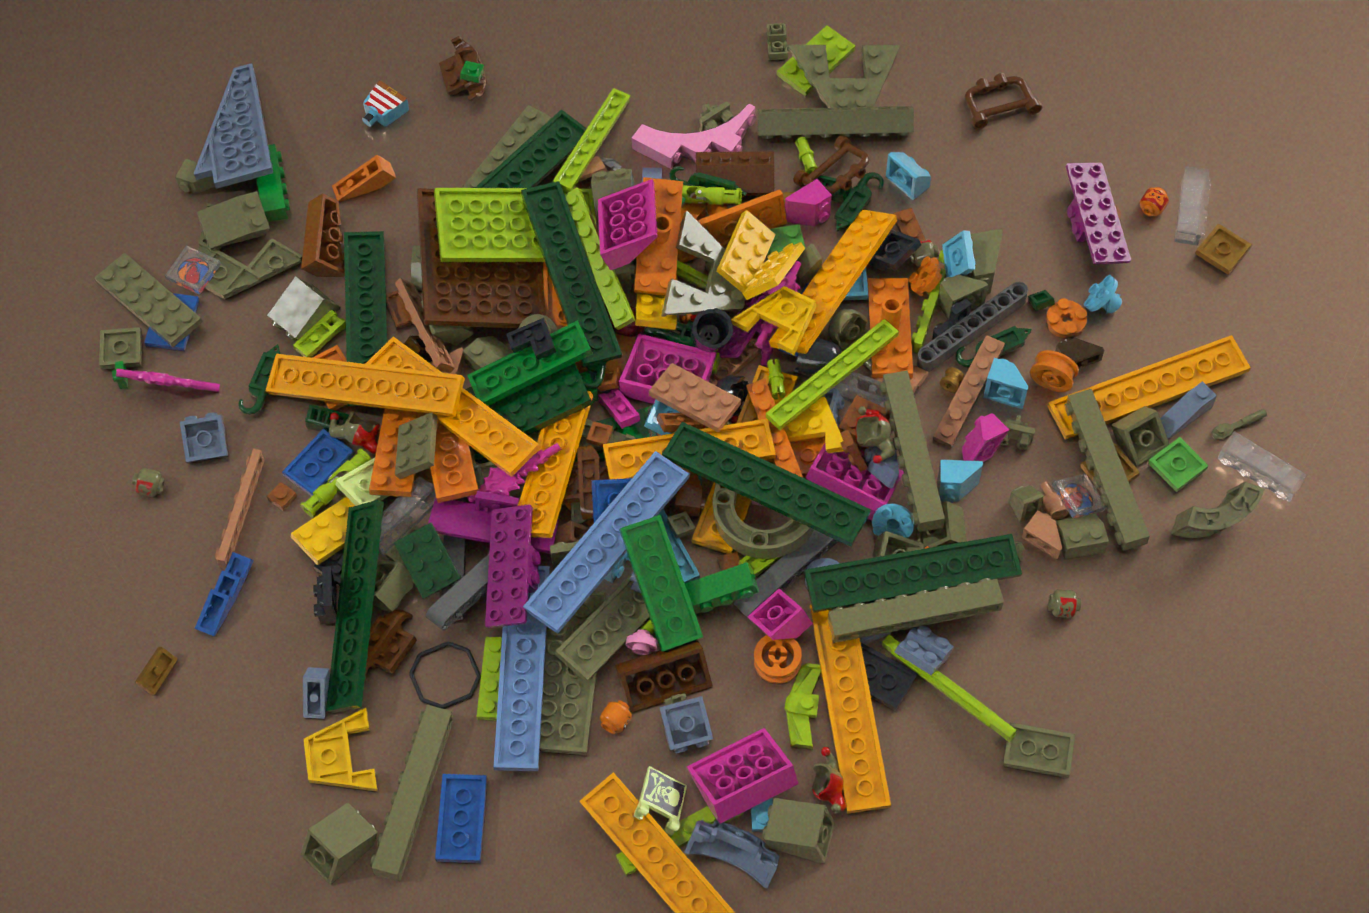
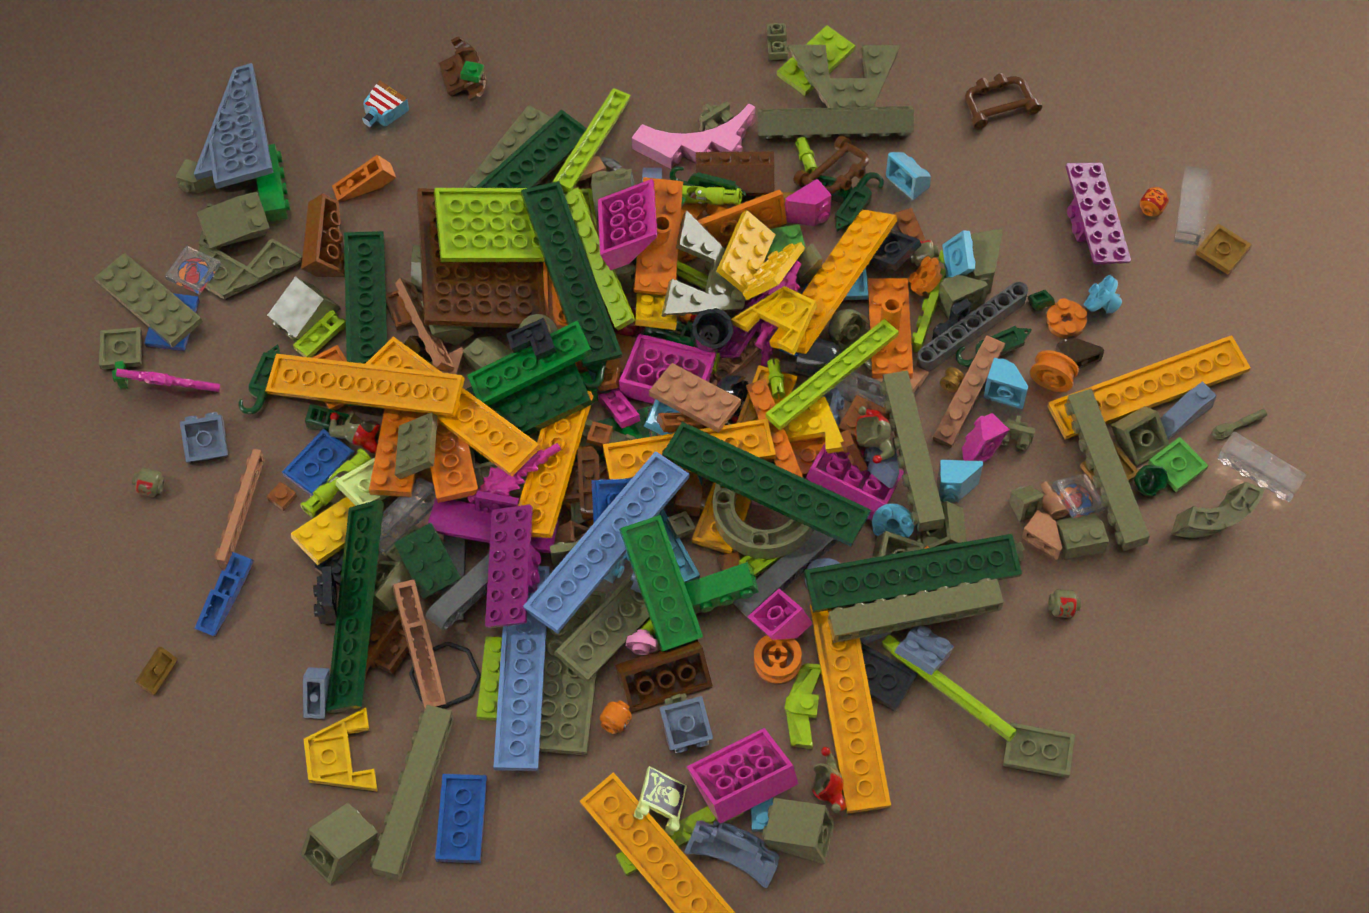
none -> nougat slope [392,580,446,709]
none -> dark green hair [1134,464,1168,496]

